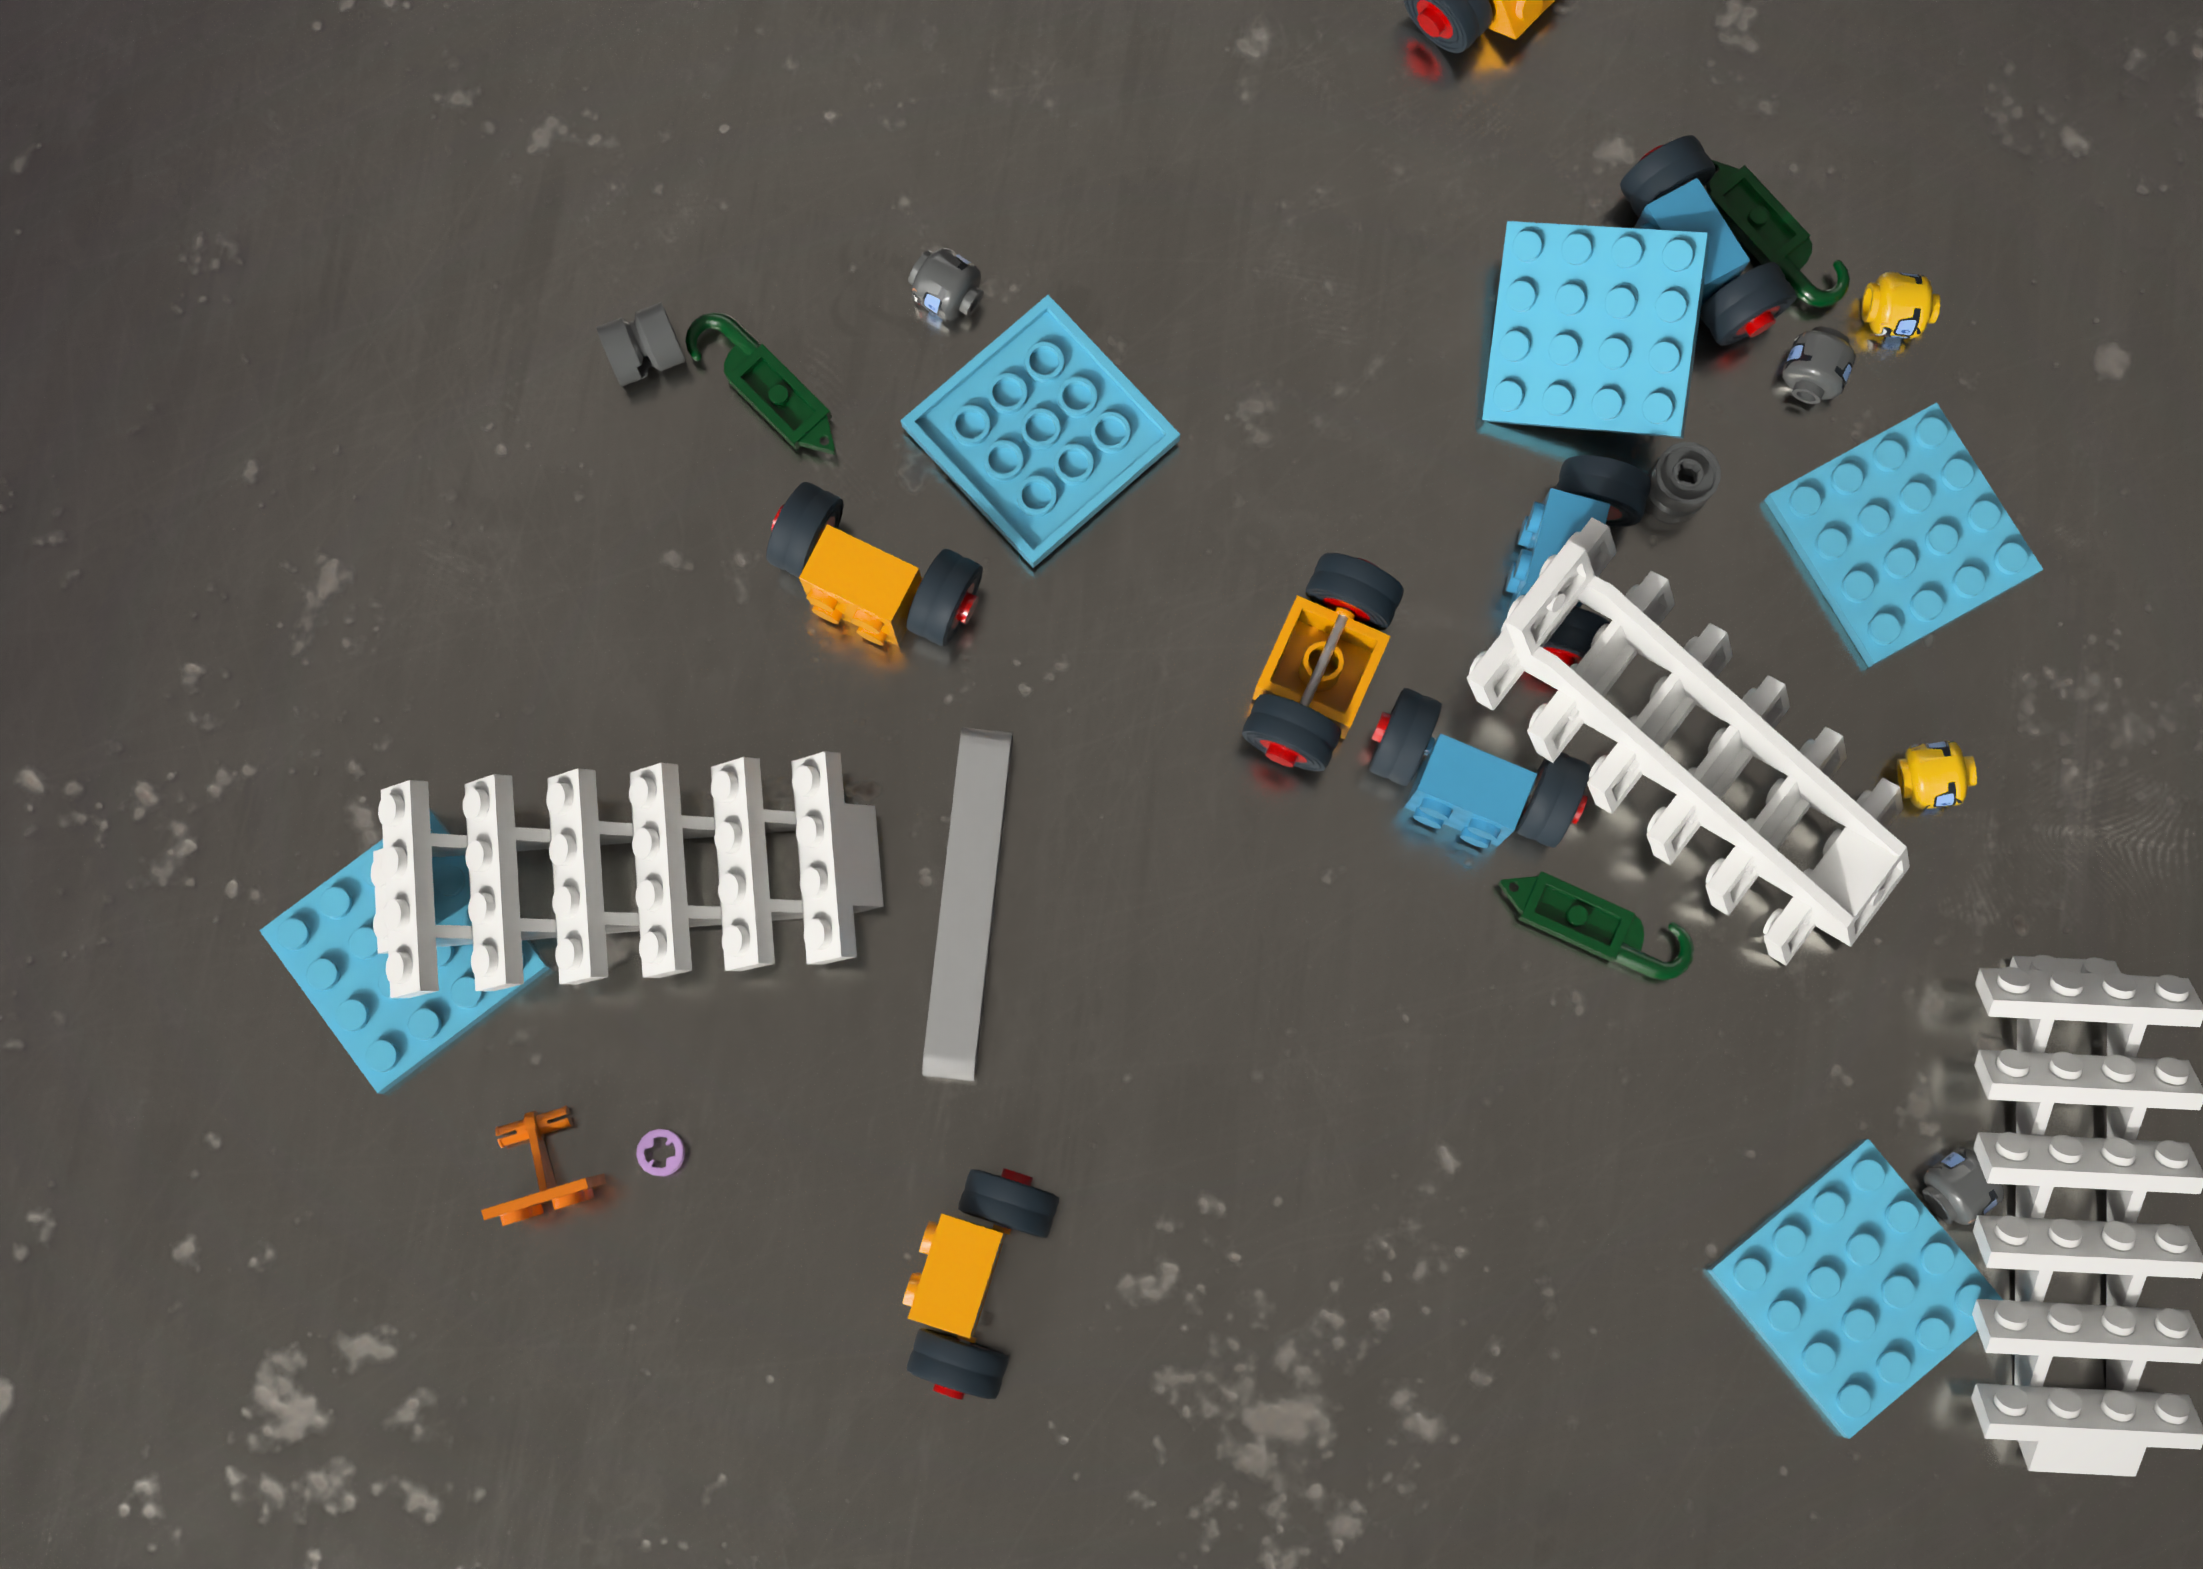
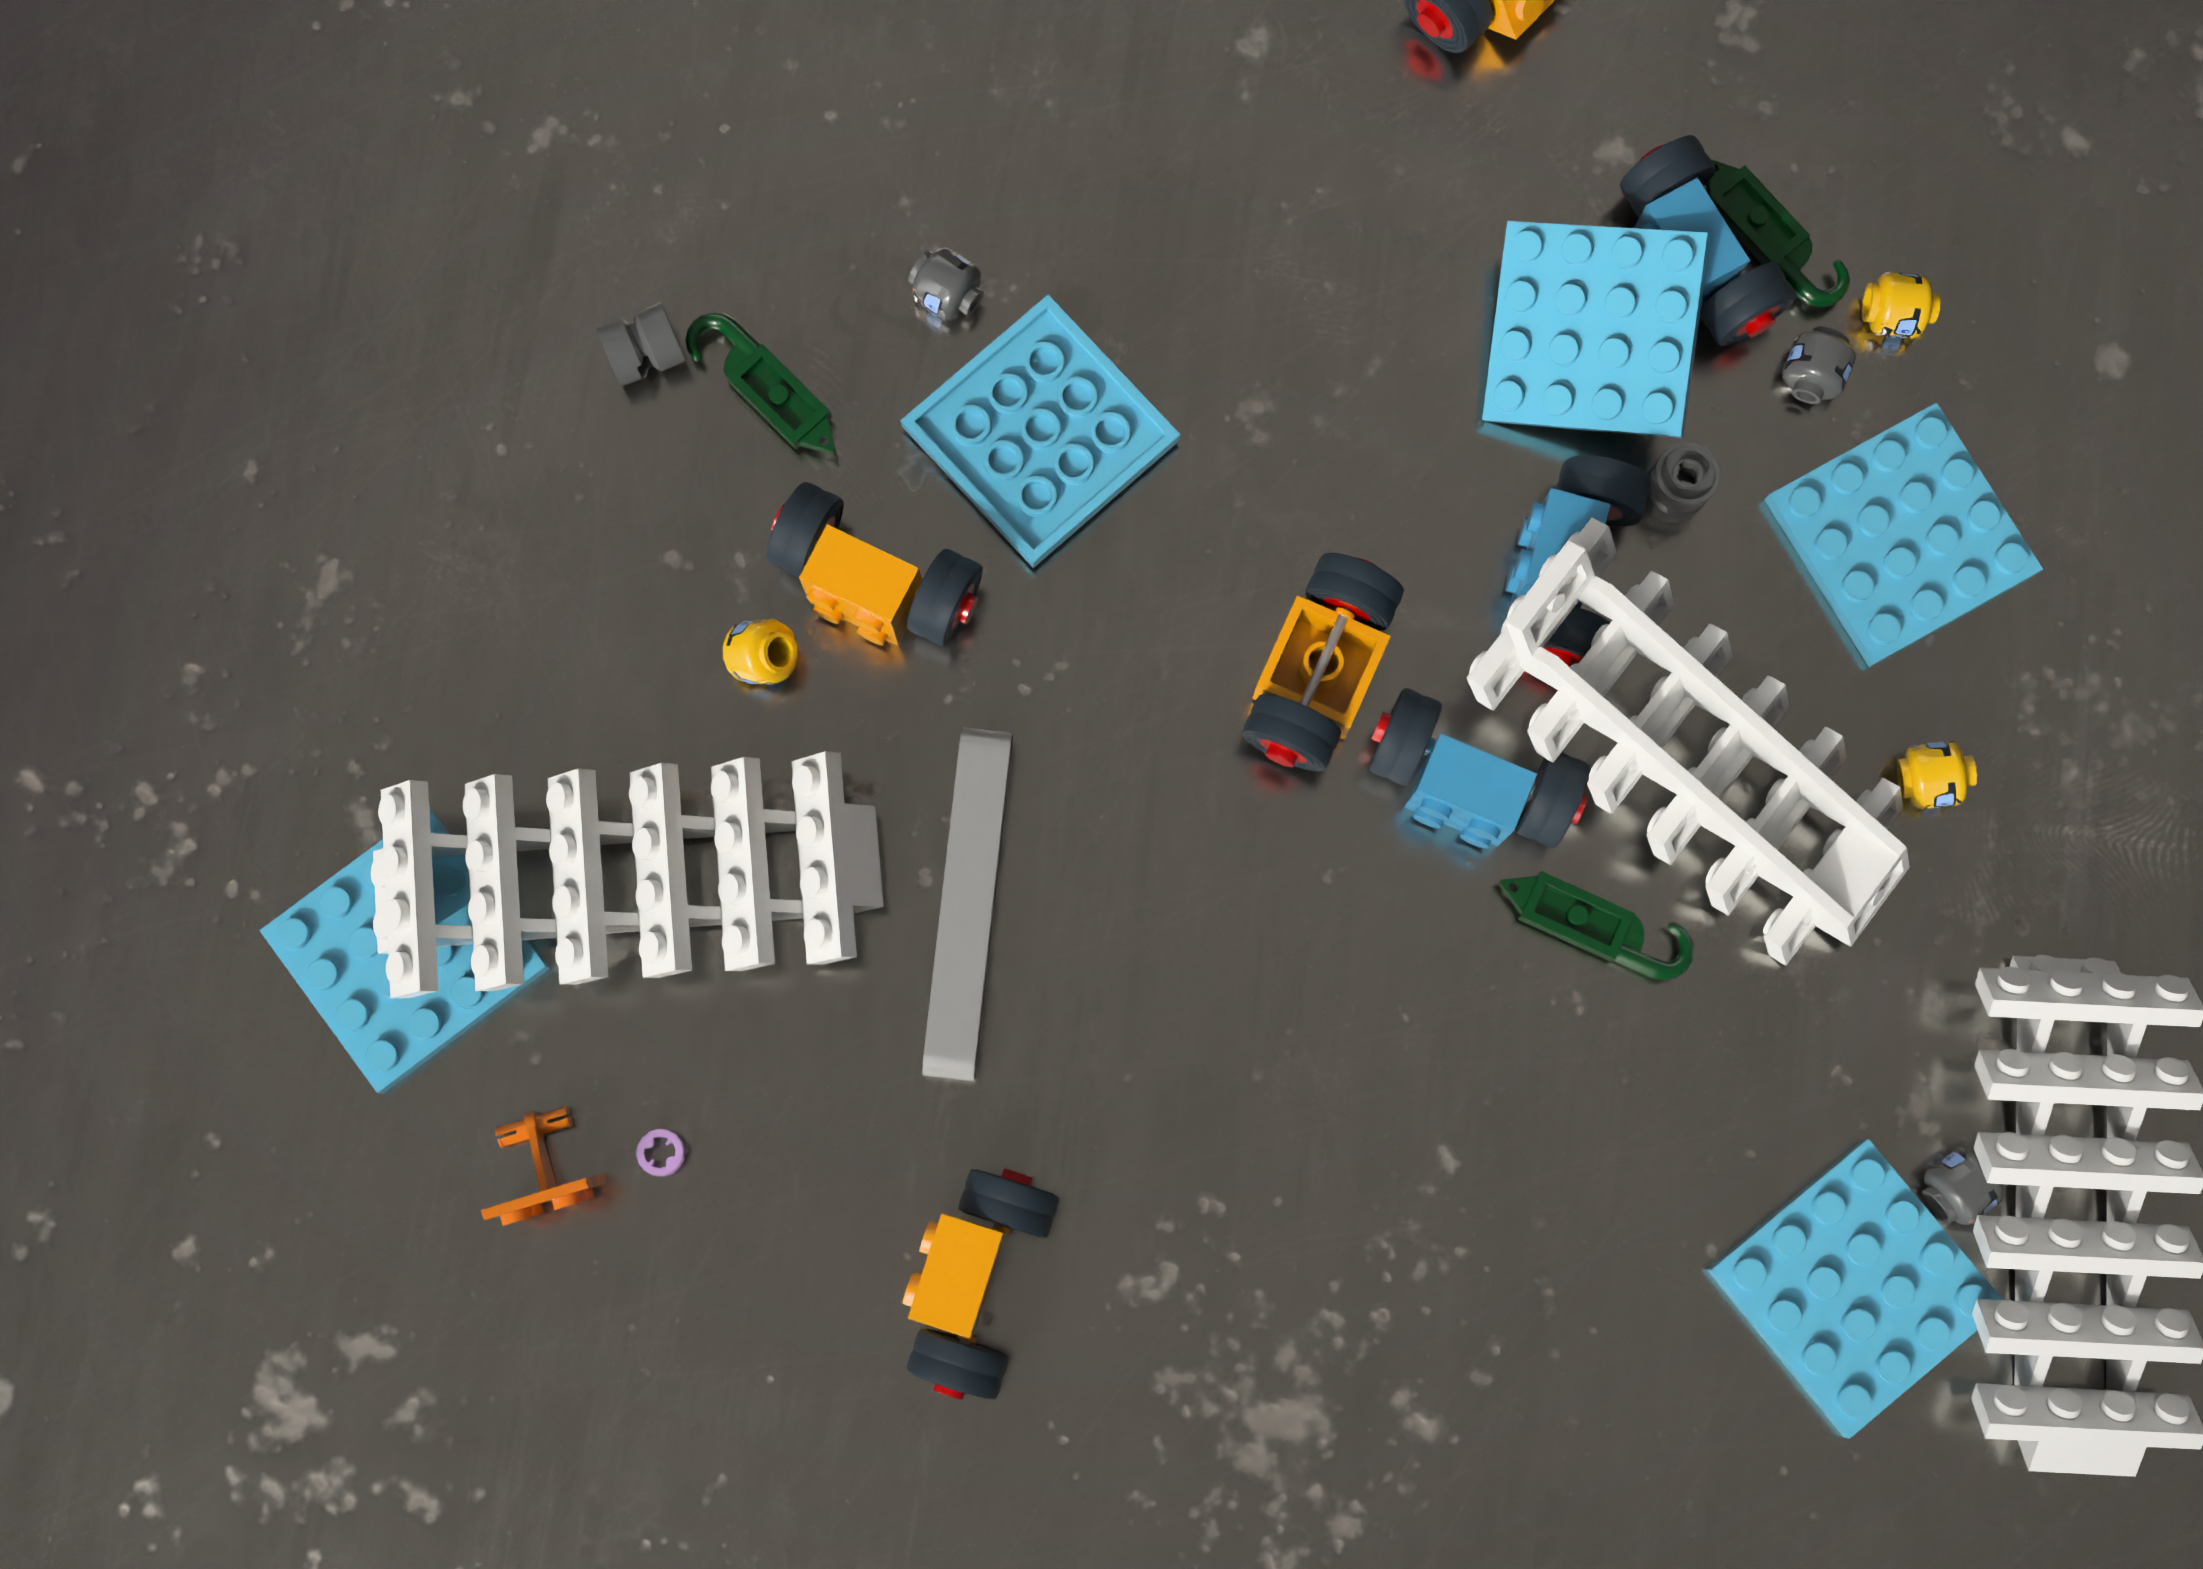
none -> yellow head [723,619,798,684]

